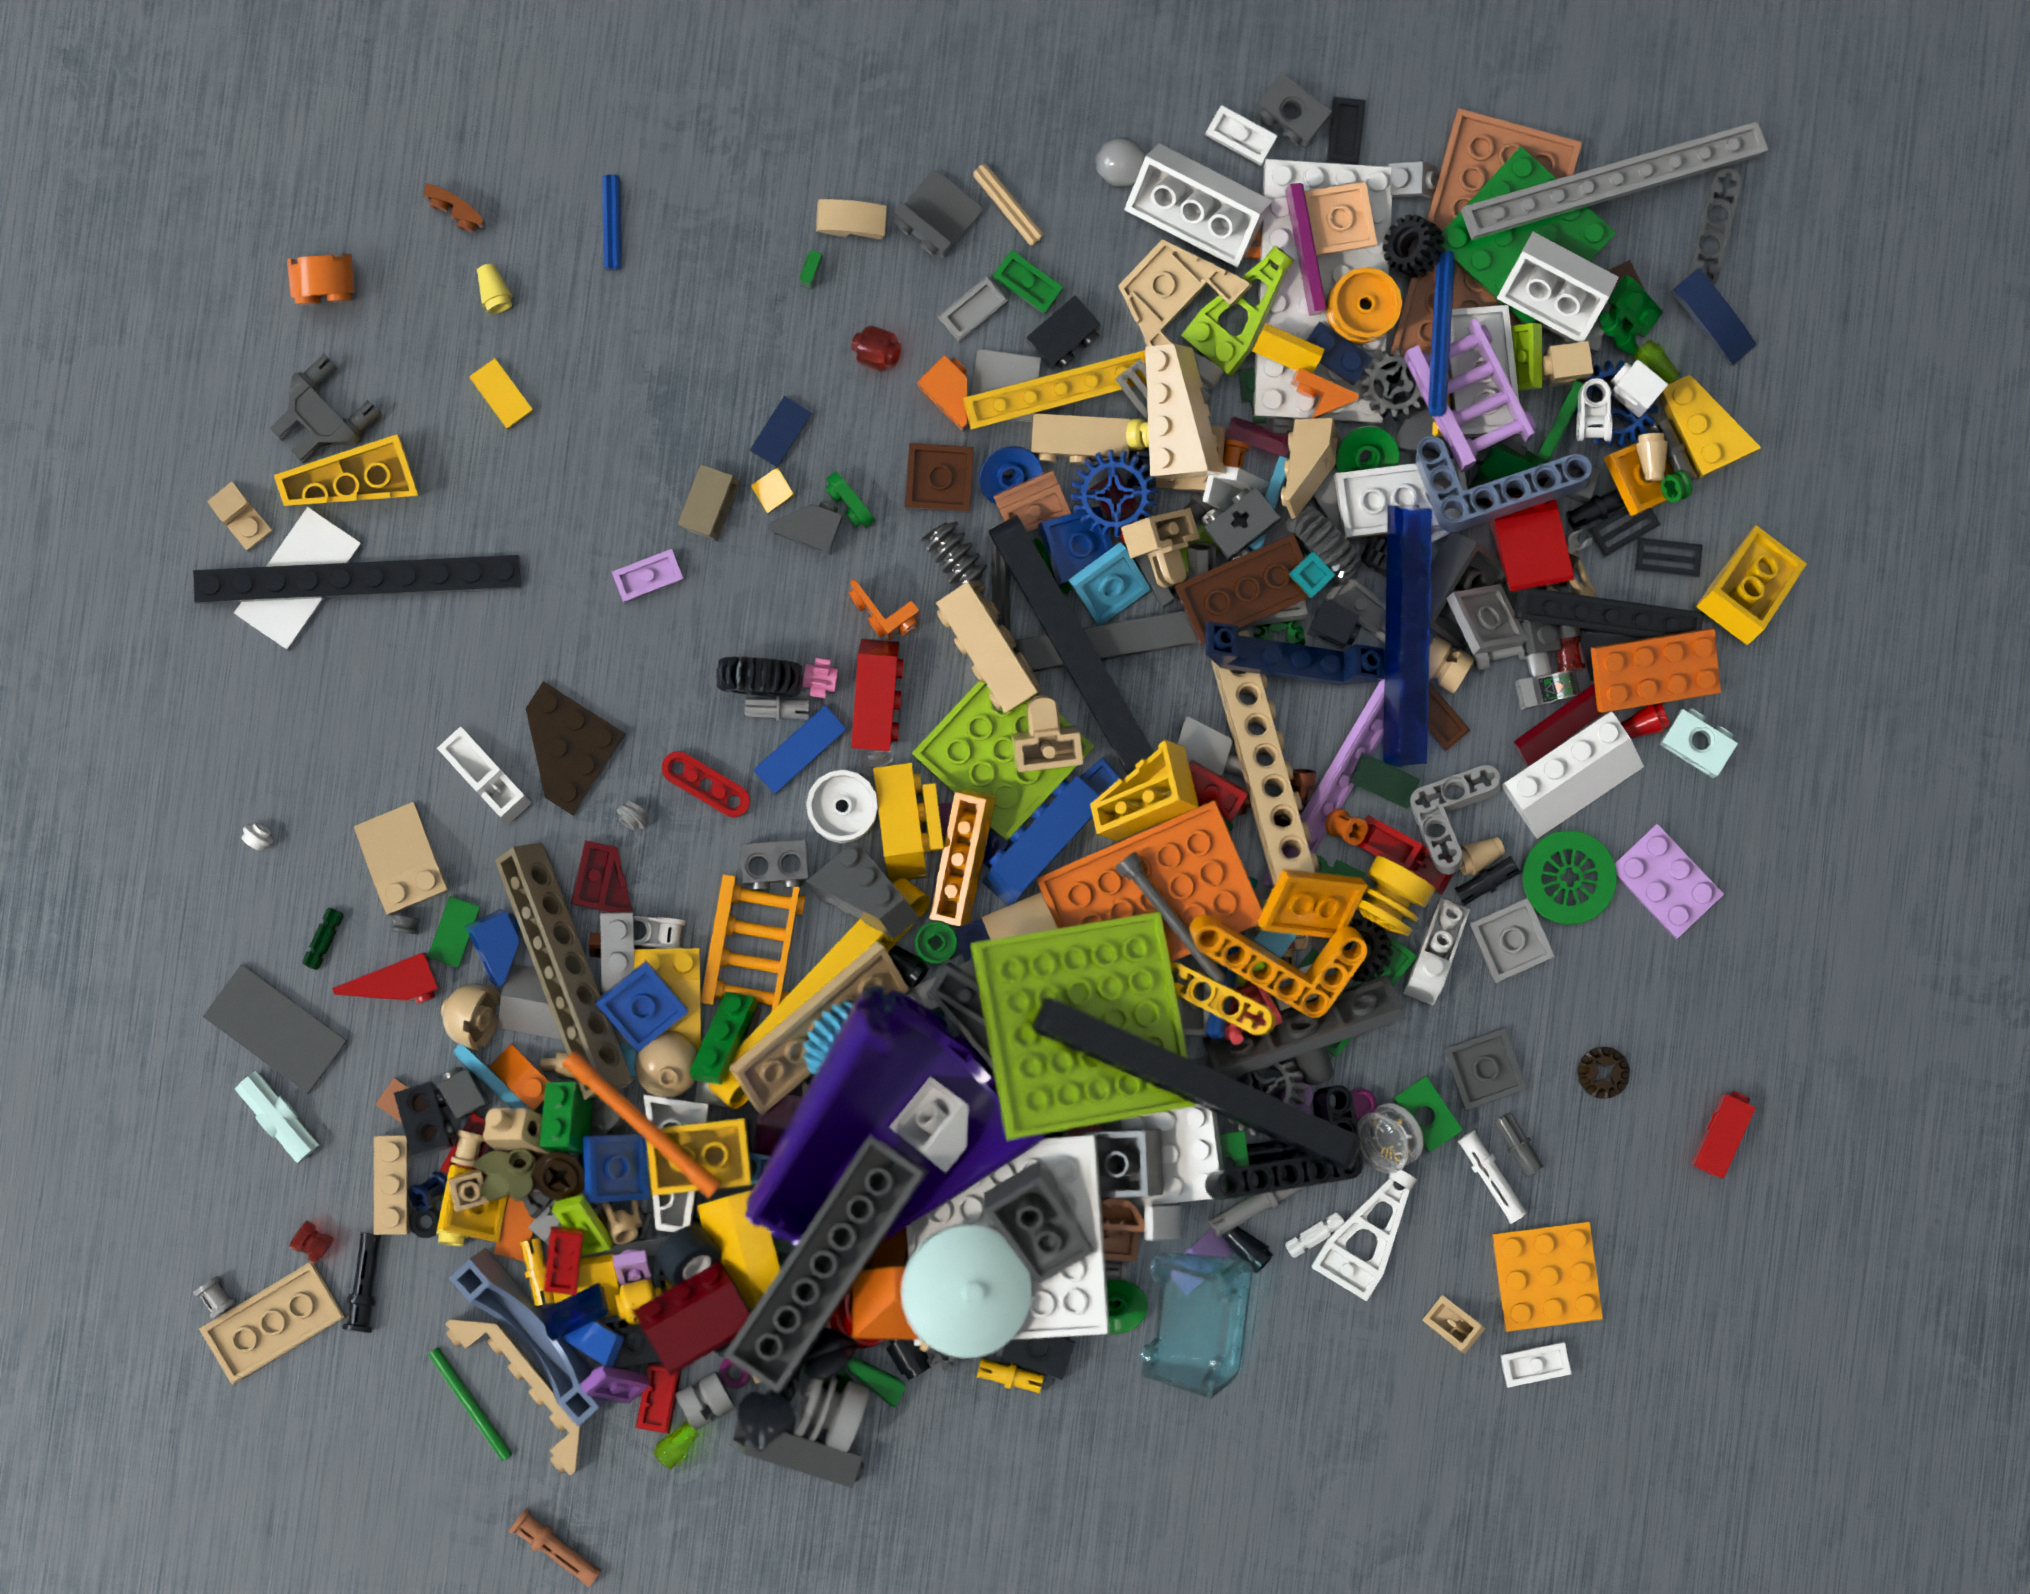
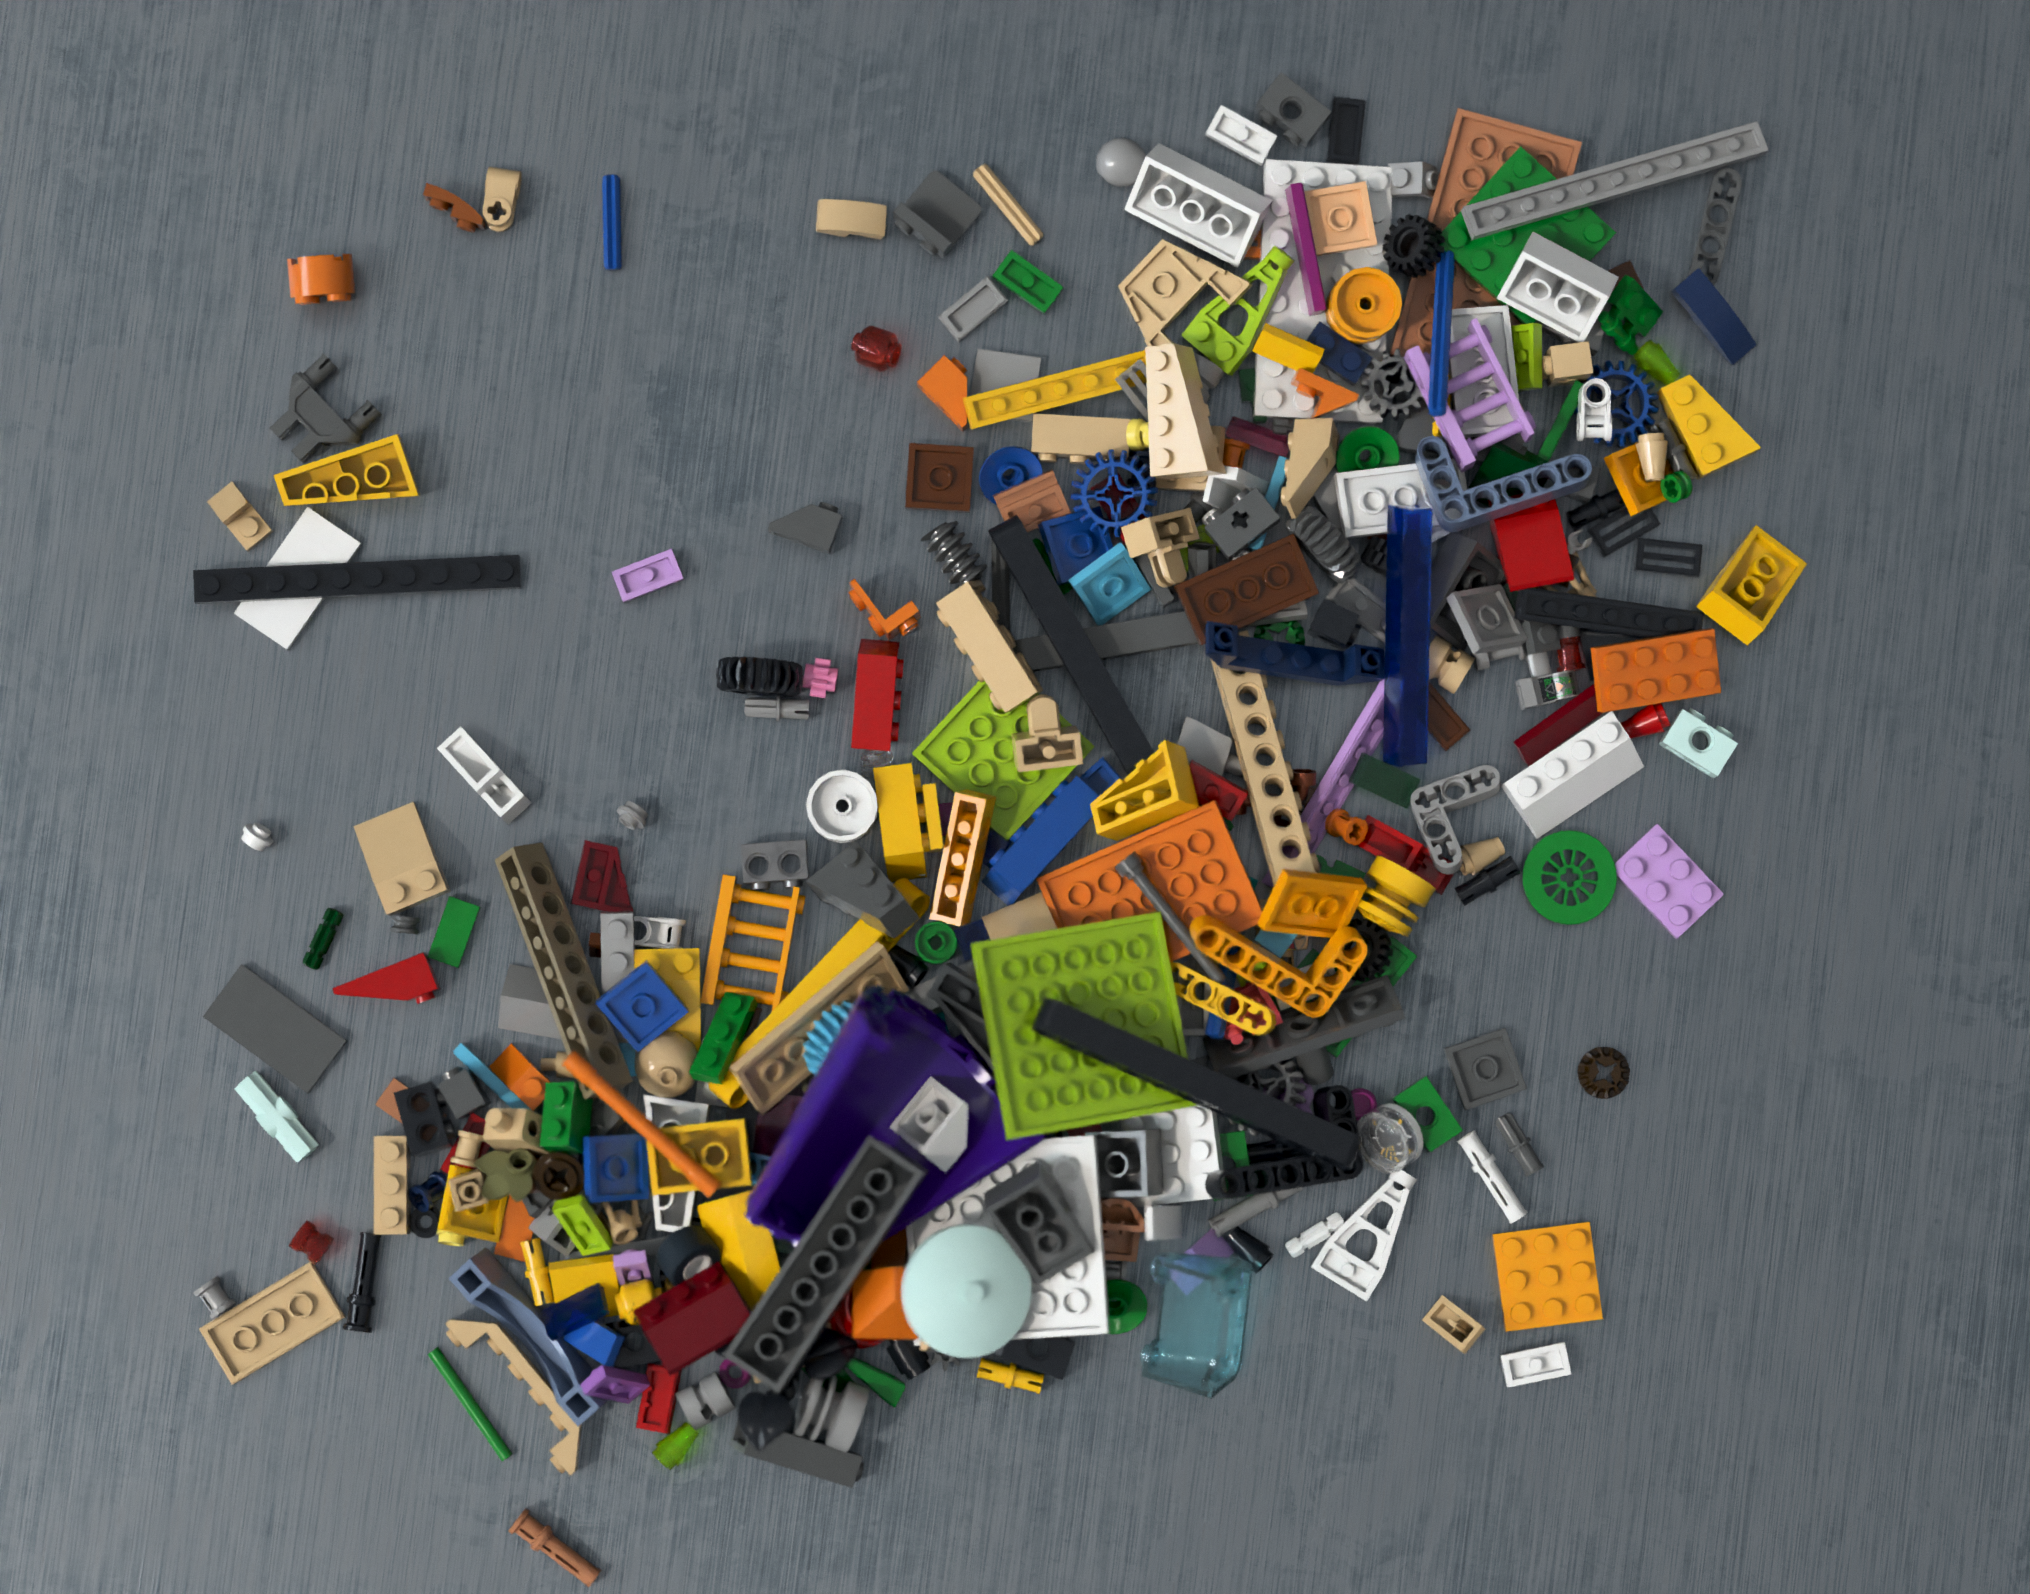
tan cylinder [441,983,501,1051] -> none
blue slope [465,909,520,987] -> none
yellow tile [469,358,533,430] -> none
light yellow cone [477,263,513,314] -> none
dark brown plate [526,681,626,815] -> none
red plate [543,1226,584,1295] -> none
red plate [662,751,750,818] -> none
dark tan hinge [677,464,740,542] -> none
dark blue tile [750,396,812,468] -> none
yellow slope [751,467,795,514] -> none
blue tile [753,705,847,794] -> none
green tile [799,250,823,289] -> none
green plate [825,471,876,529] -> none
black brick [1026,295,1101,371] -> none
teal plate [1288,551,1335,598] -> none
white slope [1403,897,1470,1006] -> none
light grey tile [1469,898,1555,983] -> none
white brick [1611,360,1668,418] -> none
red brick [1690,1091,1756,1179] -> none
none -> tan piece [483,167,522,232]

